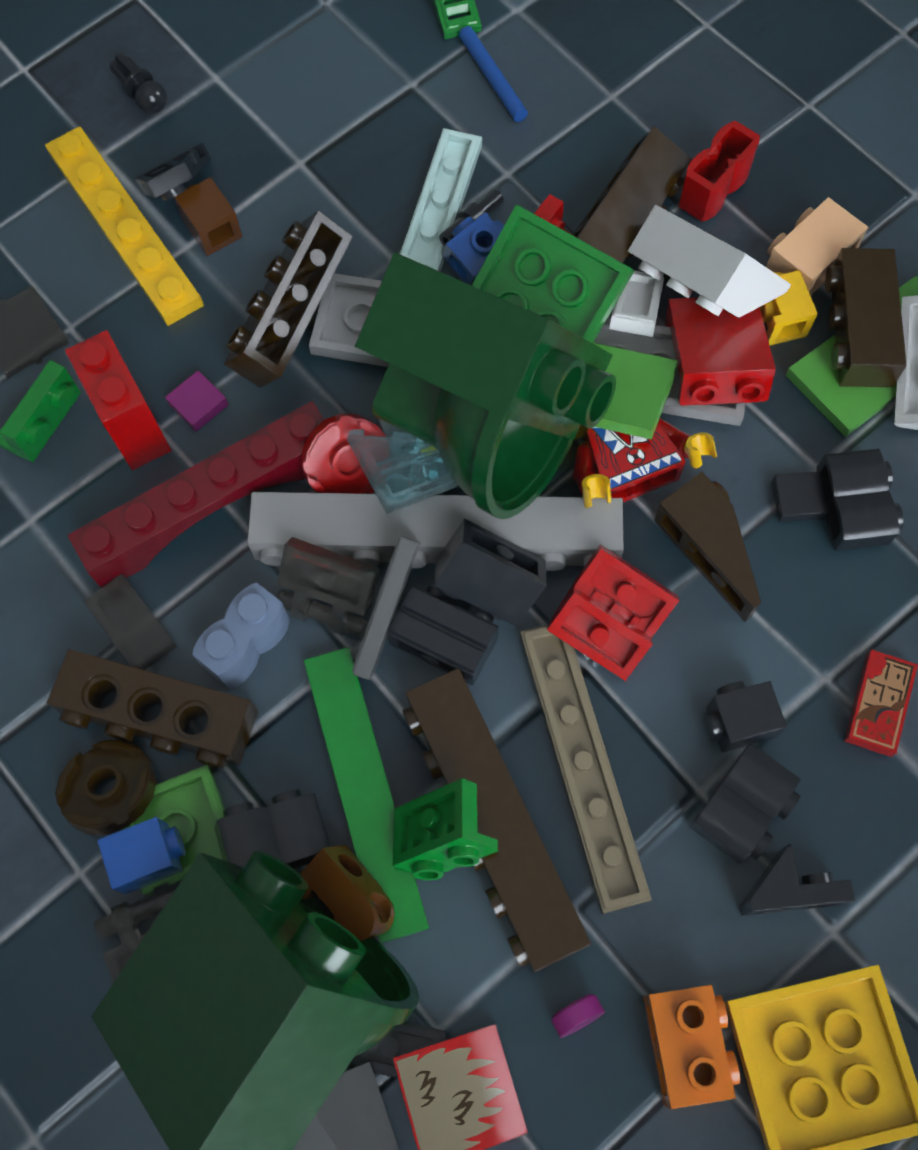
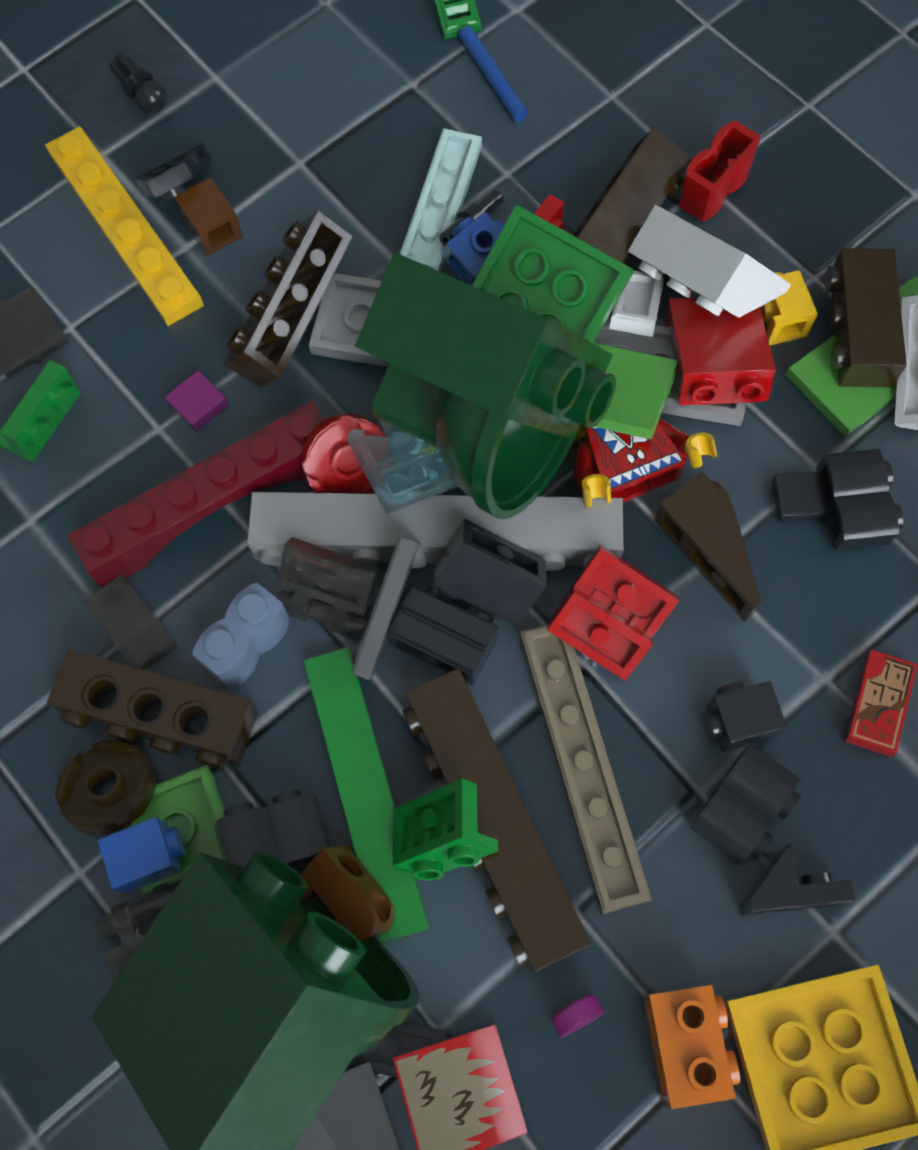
red brick [65,330,172,471] -> none
light nougat brick [766,197,868,296] -> none

